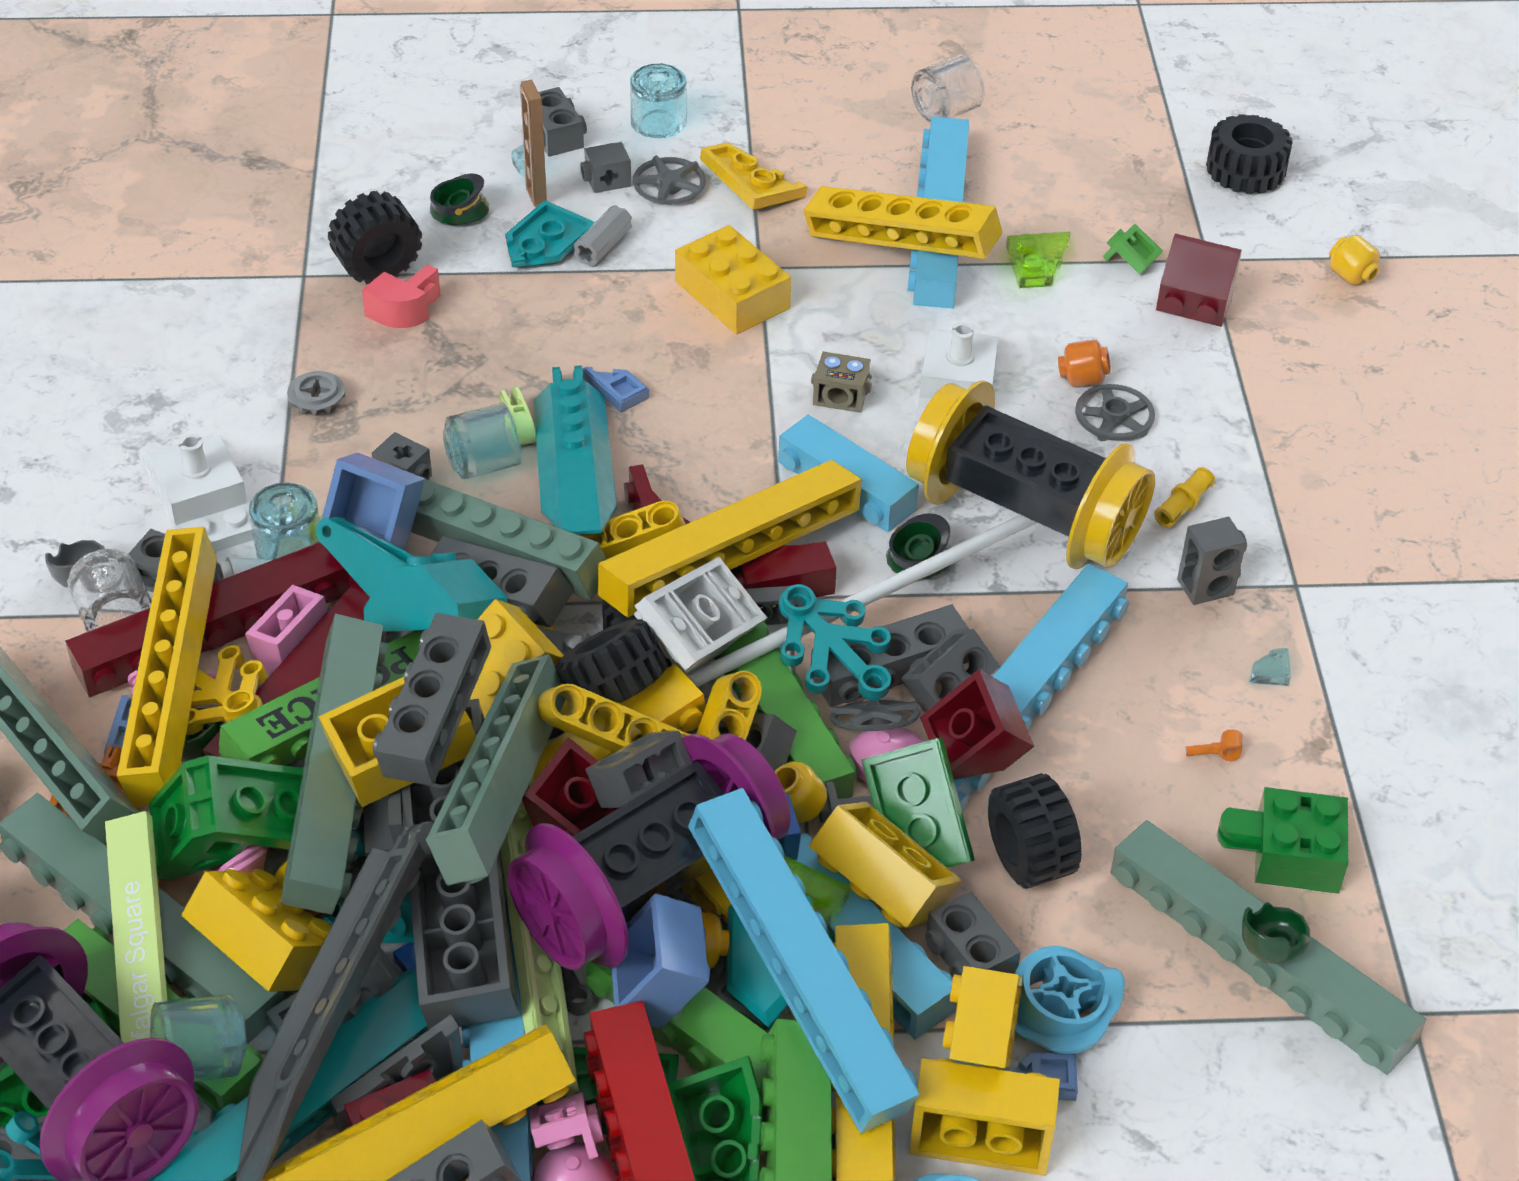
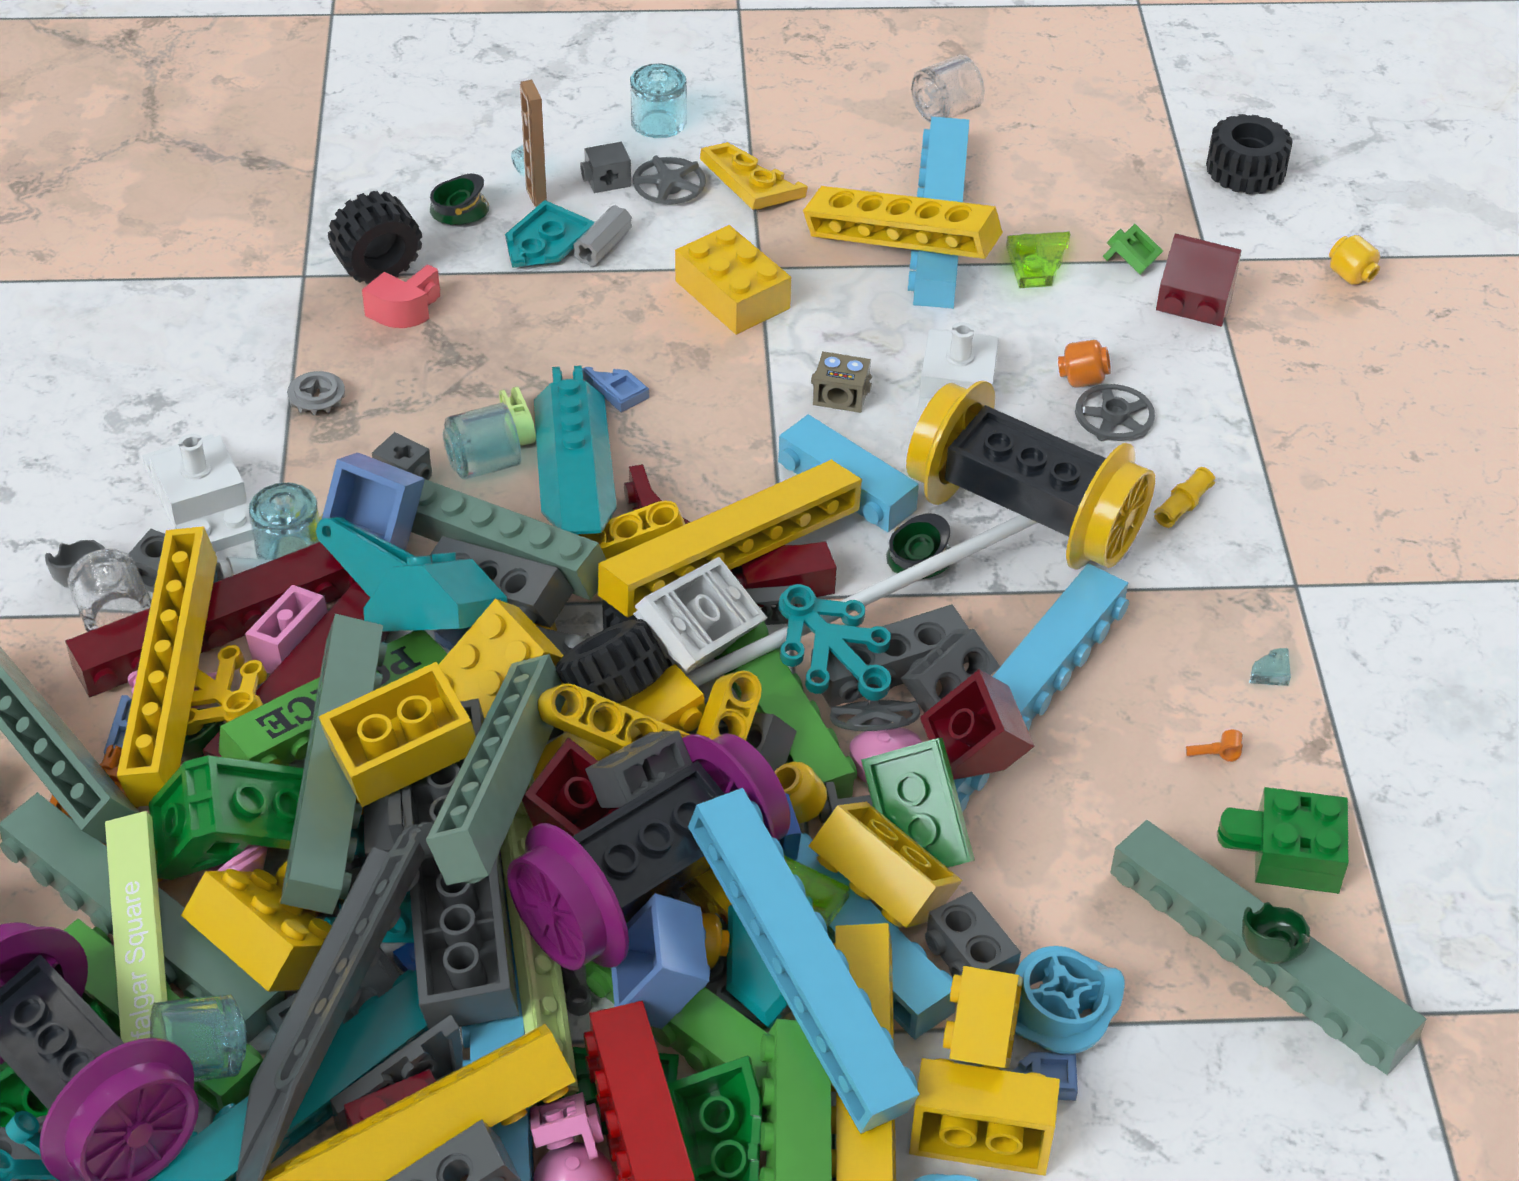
dark grey brick [373,613,492,786] -> none
dark grey brick [539,87,587,157] -> none
black tyre [988,773,1082,889] -> none
dark grey brick [1177,516,1247,605] -> none

